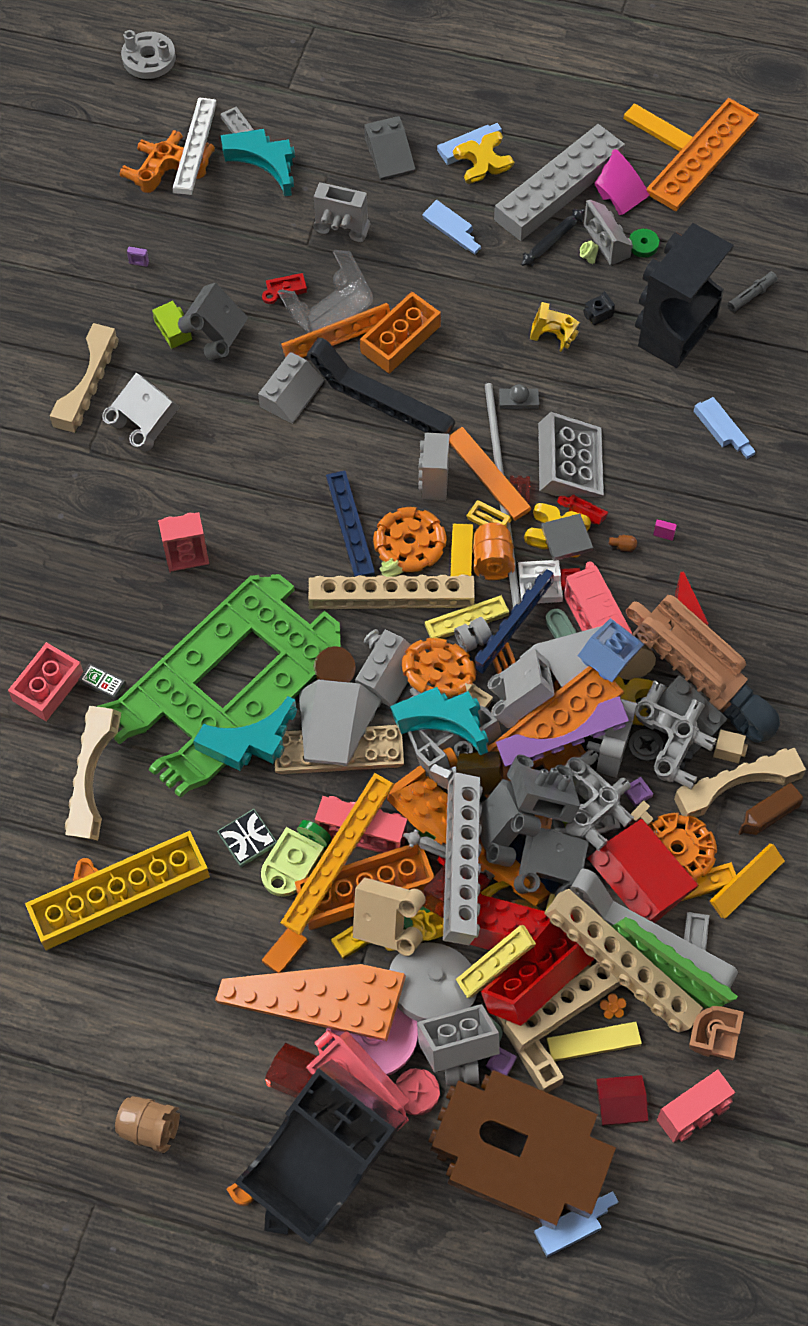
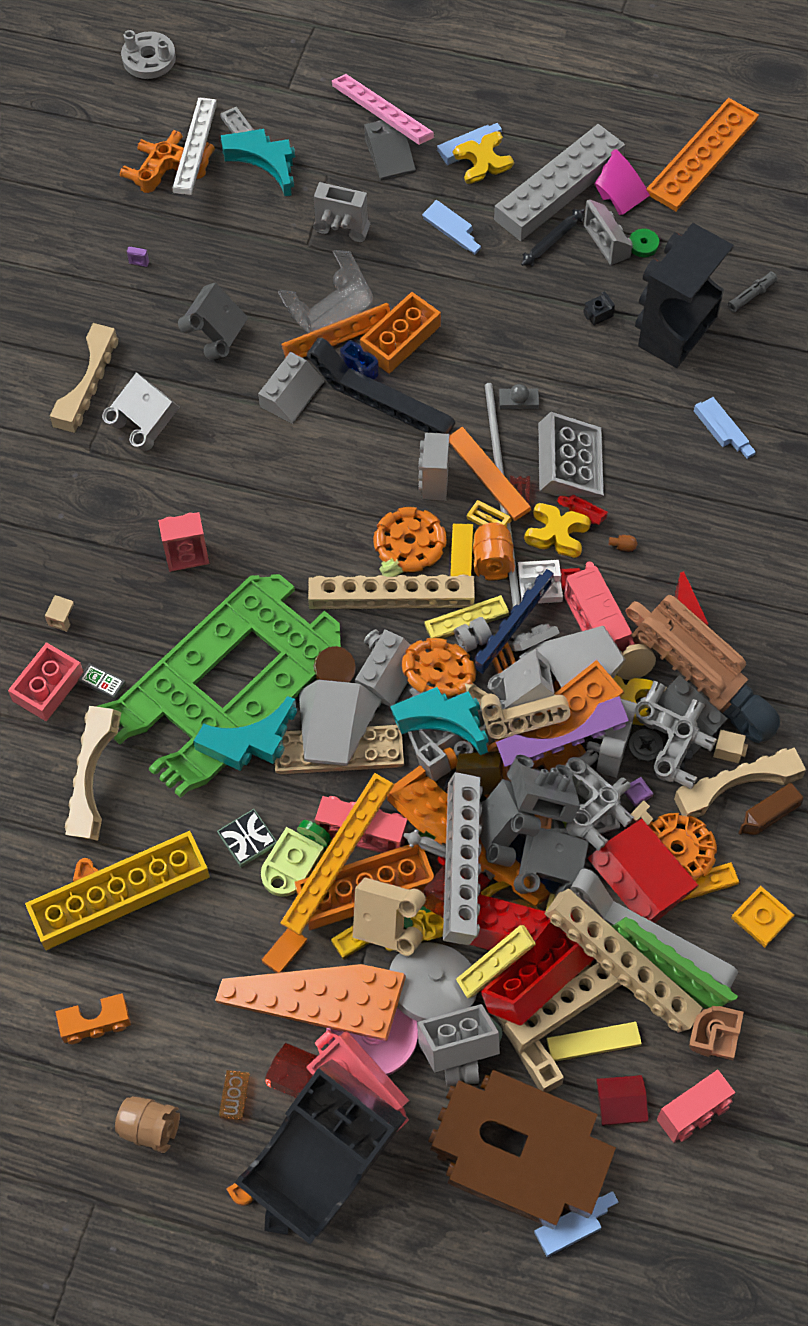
lime brick [152,301,192,349] -> none
red hinge [262,273,307,304] -> none
dark blue plate [326,471,375,577] -> none
coral tile [395,1068,440,1116] -> none
light grey tile [430,764,456,790] -> none
medium lavender tile [486,1047,517,1076] -> none
yellow tile [530,302,580,352] -> none
dark grey tile [541,514,593,561] -> none
sand green tile [546,609,576,639] -> none
medium blue slope [577,618,644,682] -> none
yellowish green plate [580,241,599,264] -> none
orange plant [600,993,626,1019] -> none
light orange tile [623,103,693,152] -> none
dark pink tile [653,520,677,541] -> none
light grey tile [684,912,710,951] -> none
light orange tile [710,844,785,919] -> none
none -> tan panel [45,595,74,632]
none -> orange arch [55,993,131,1044]
none -> clear orange tile [219,1070,250,1120]
none -> bright pink tile [332,74,434,145]
none -> clear blue brick [340,341,379,379]
none -> tan beam [480,694,570,739]
none -> light grey tile [509,624,560,651]
none -> light orange tile [731,886,794,948]

